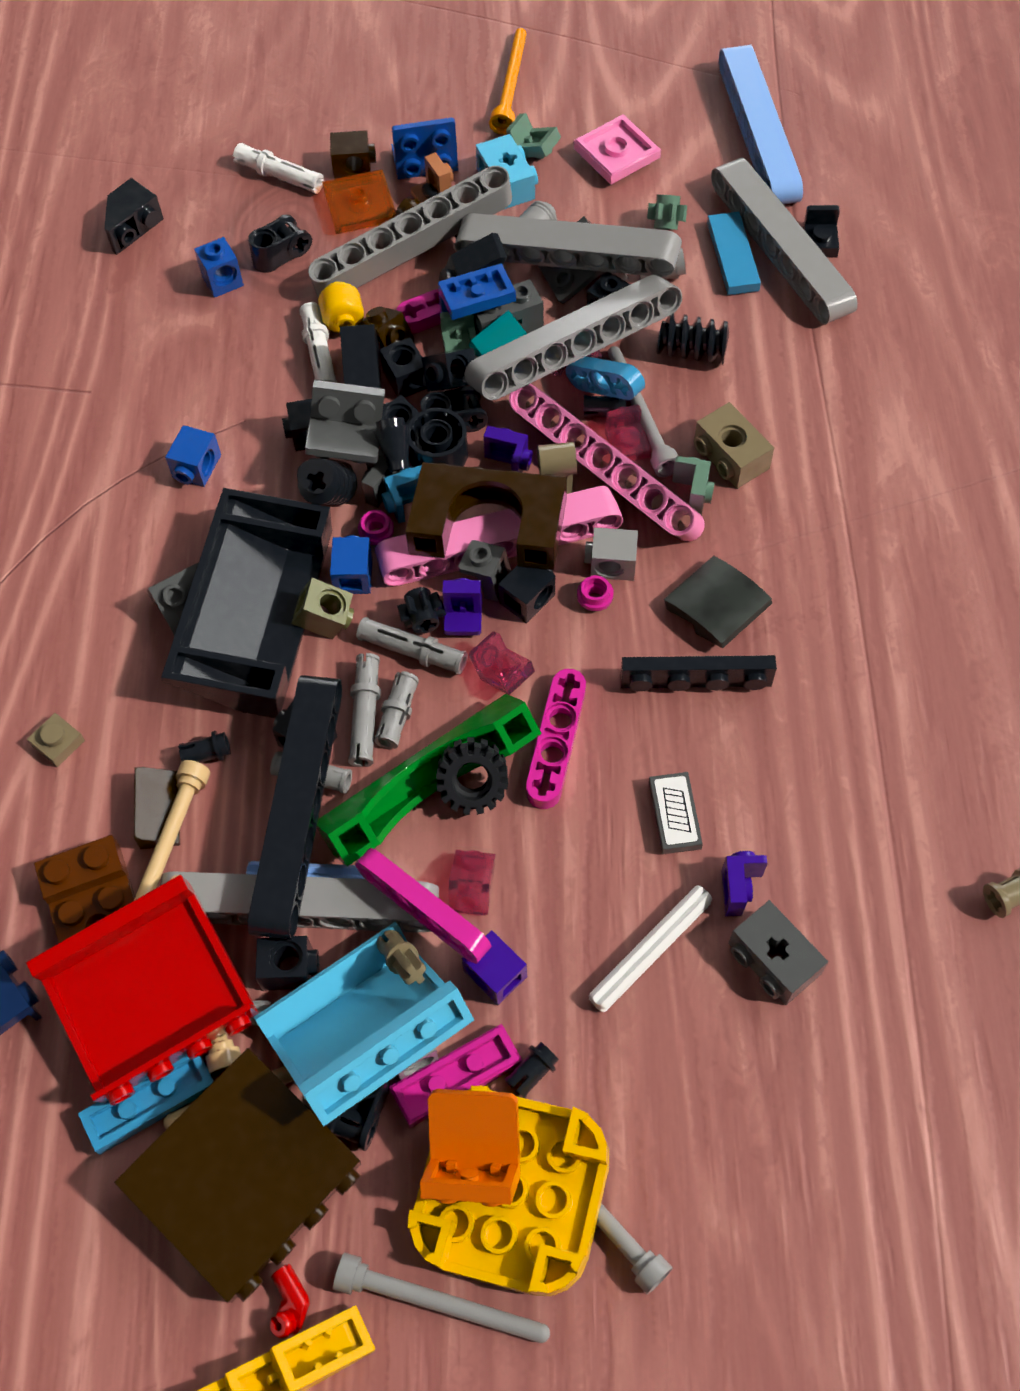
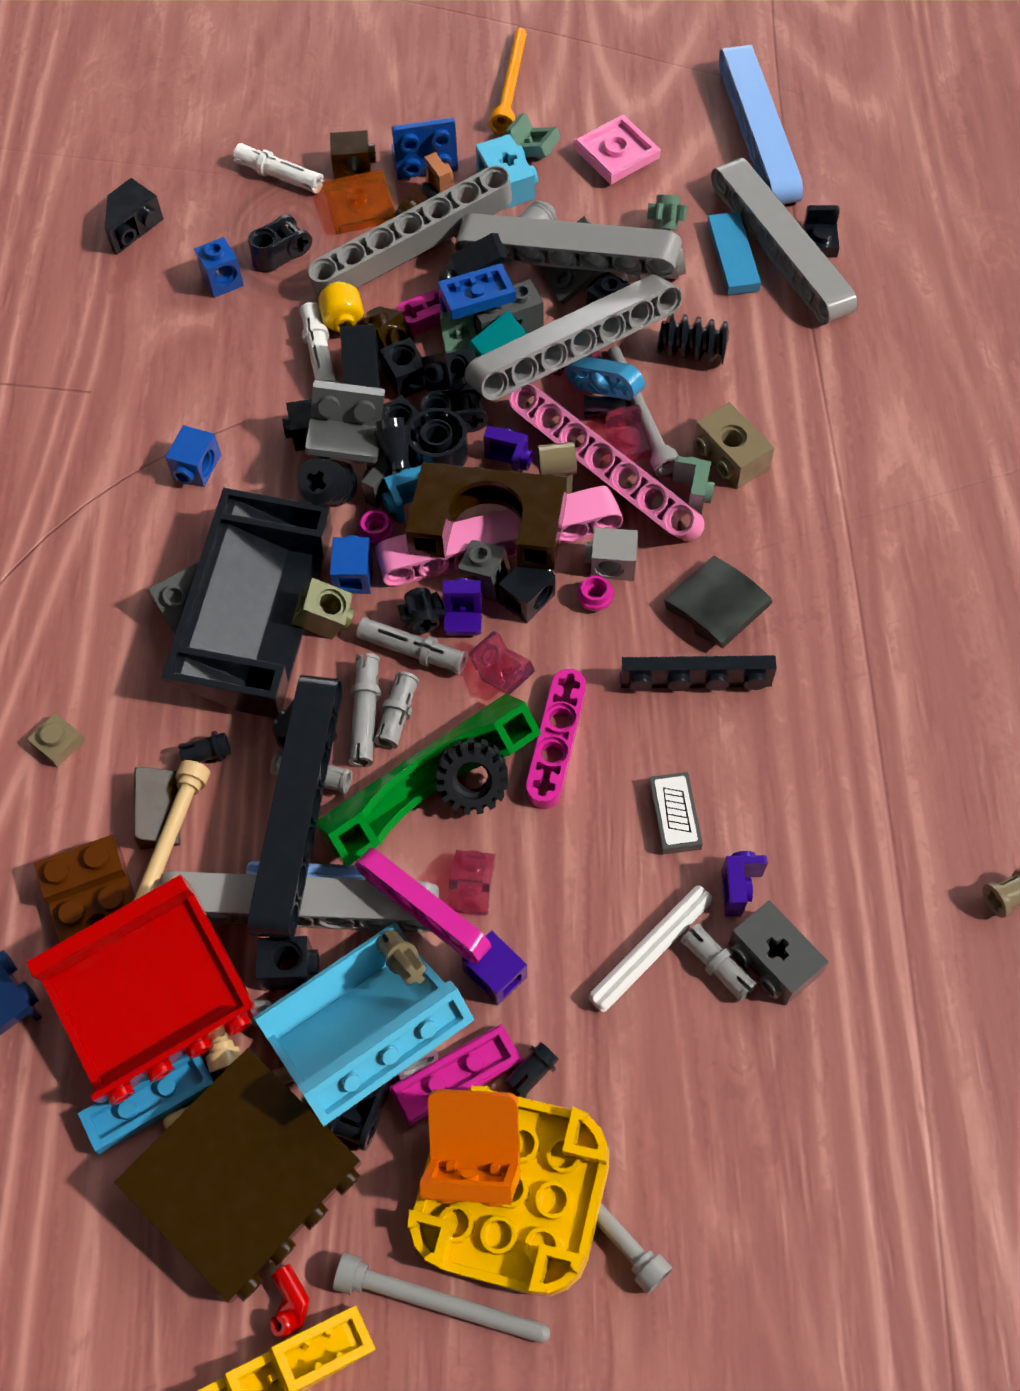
none -> light grey pin [680,923,759,1002]

